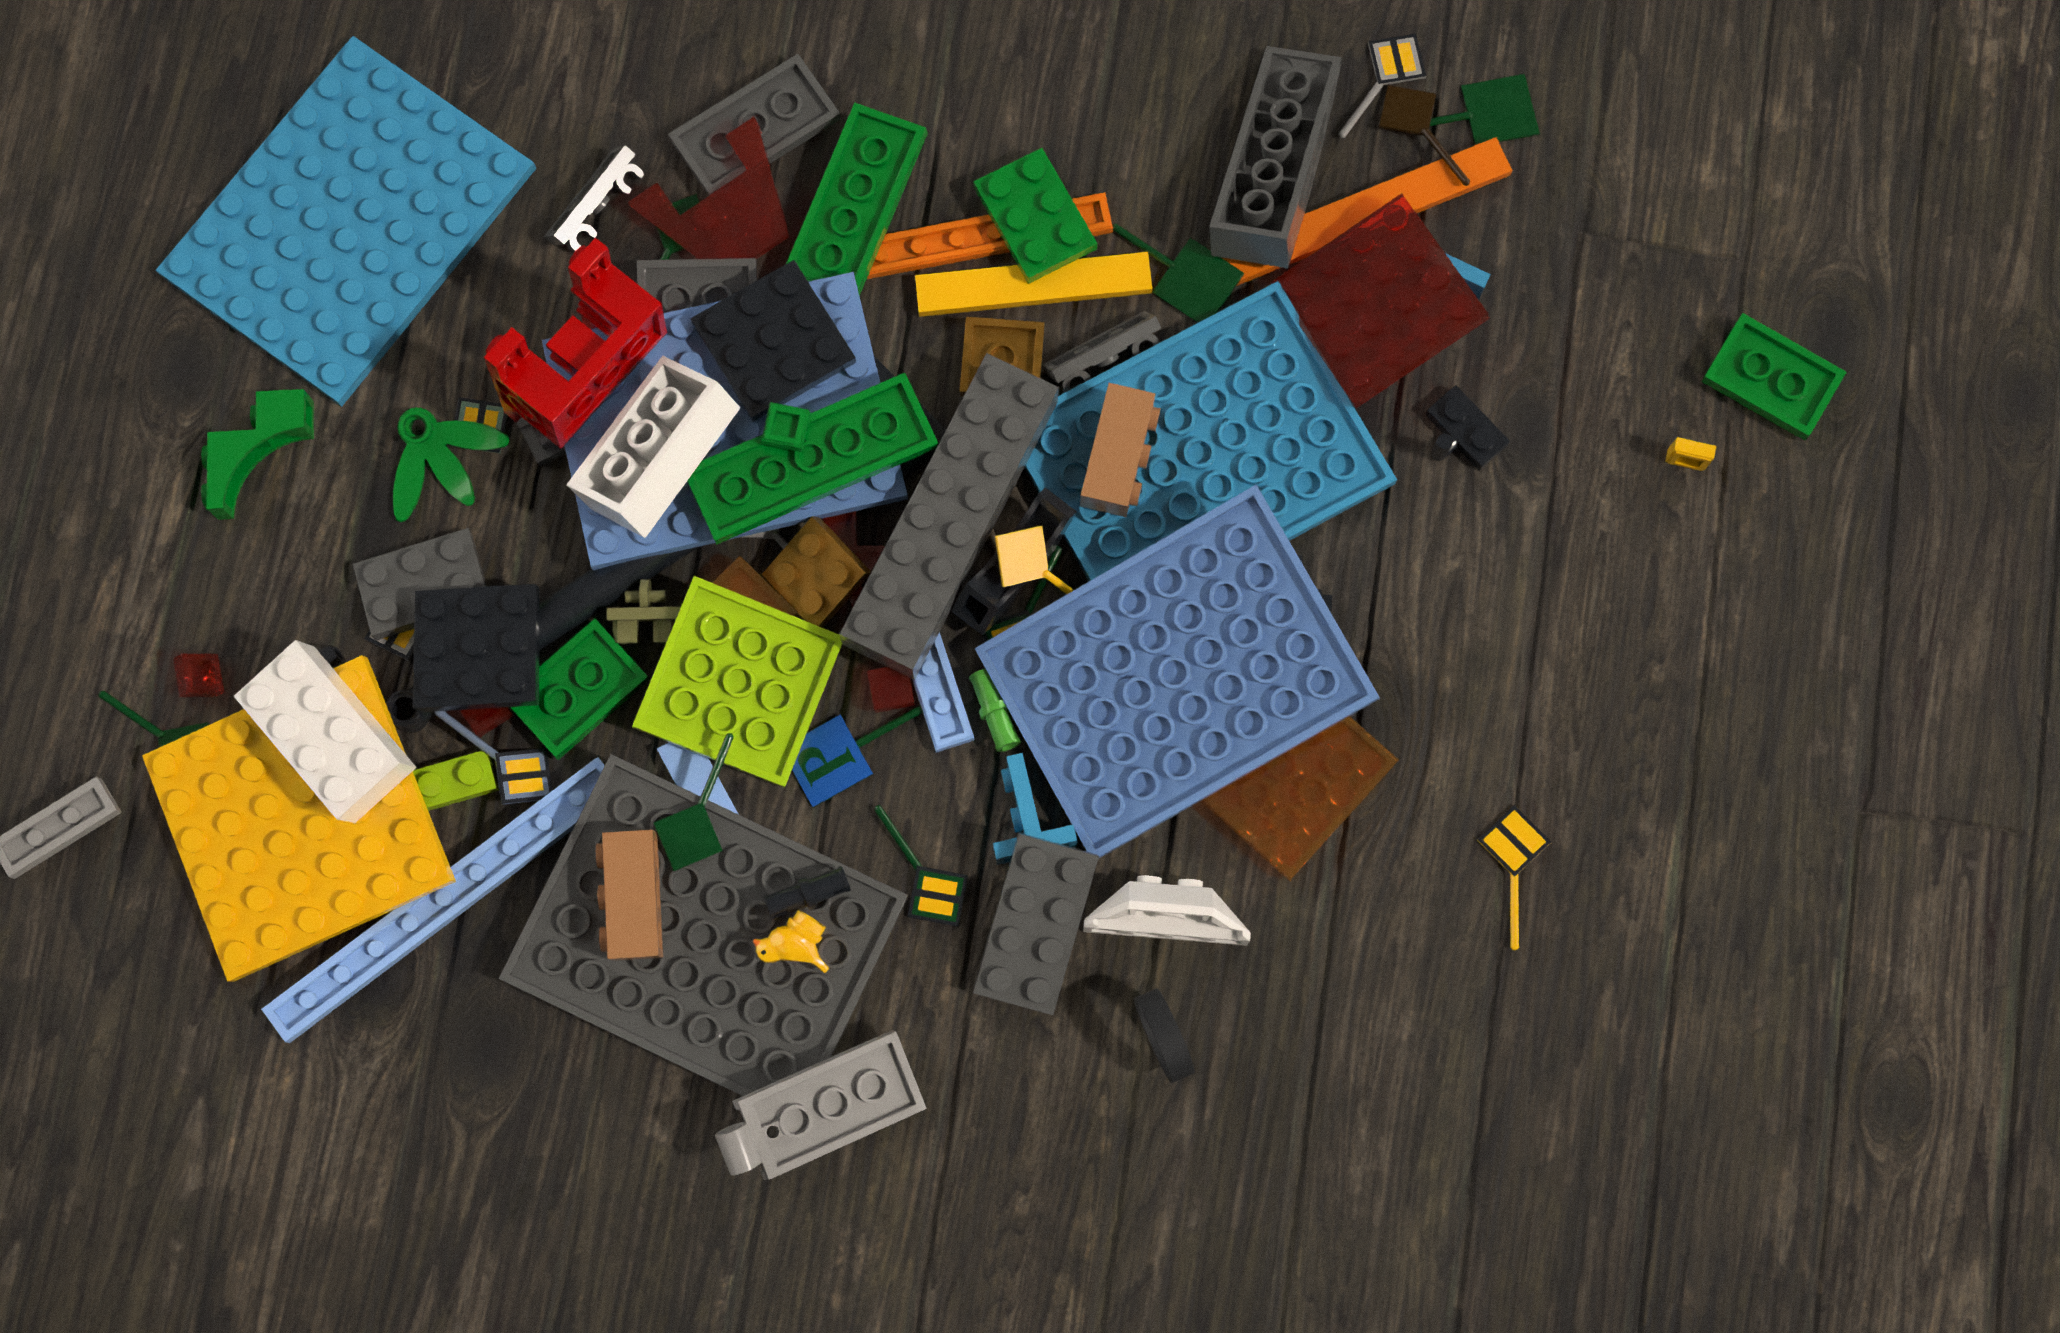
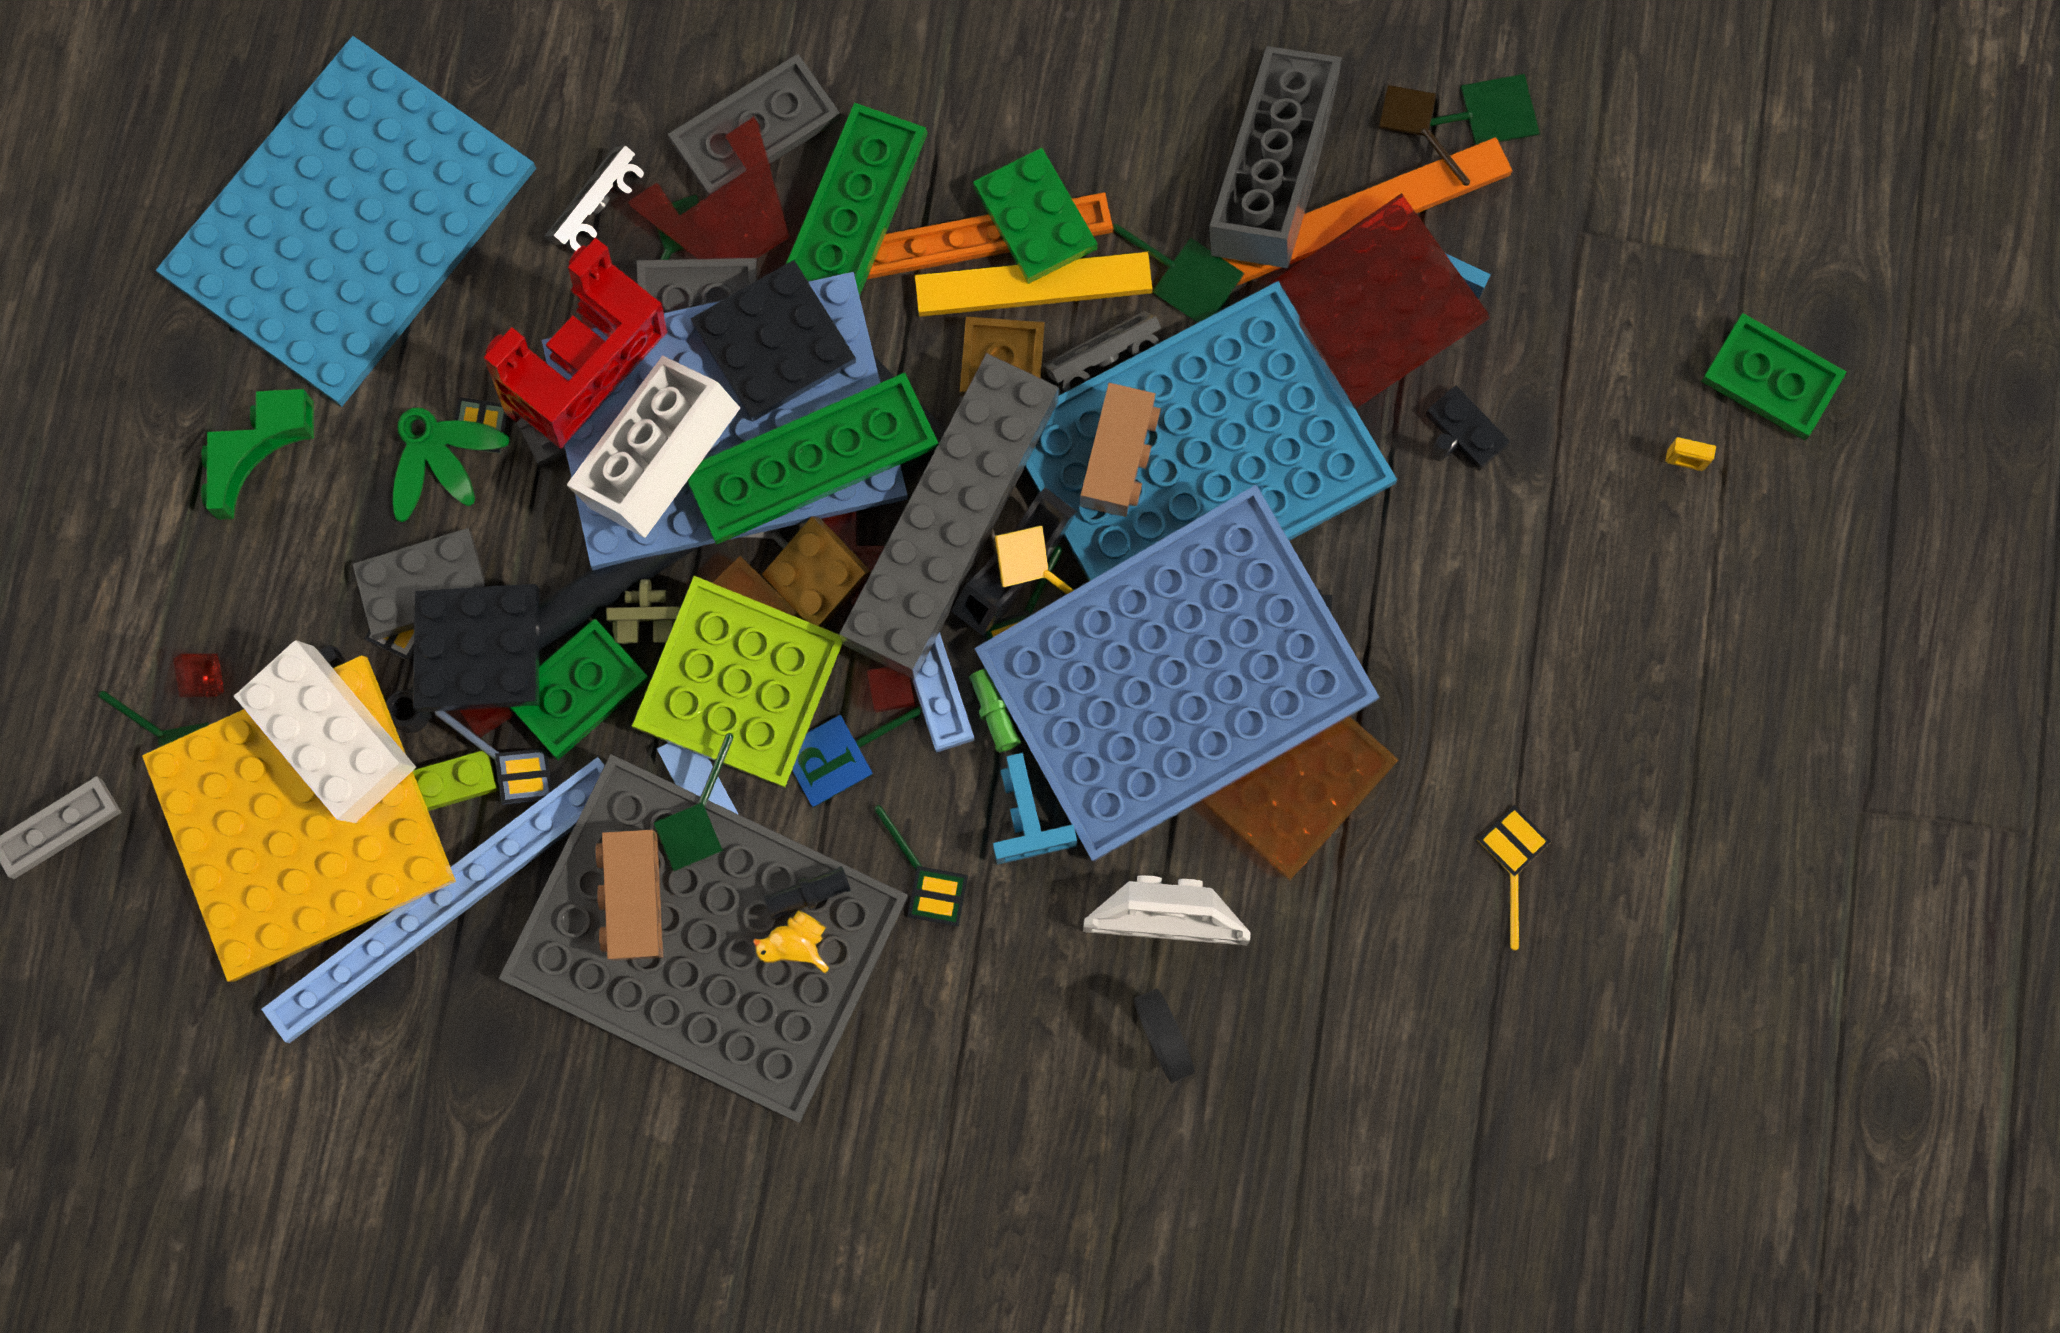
light grey hinge [715,1030,927,1180] -> none
green tile [761,402,810,452] -> none
dark grey plate [973,832,1099,1015] -> none
piece [1339,34,1426,138] -> none

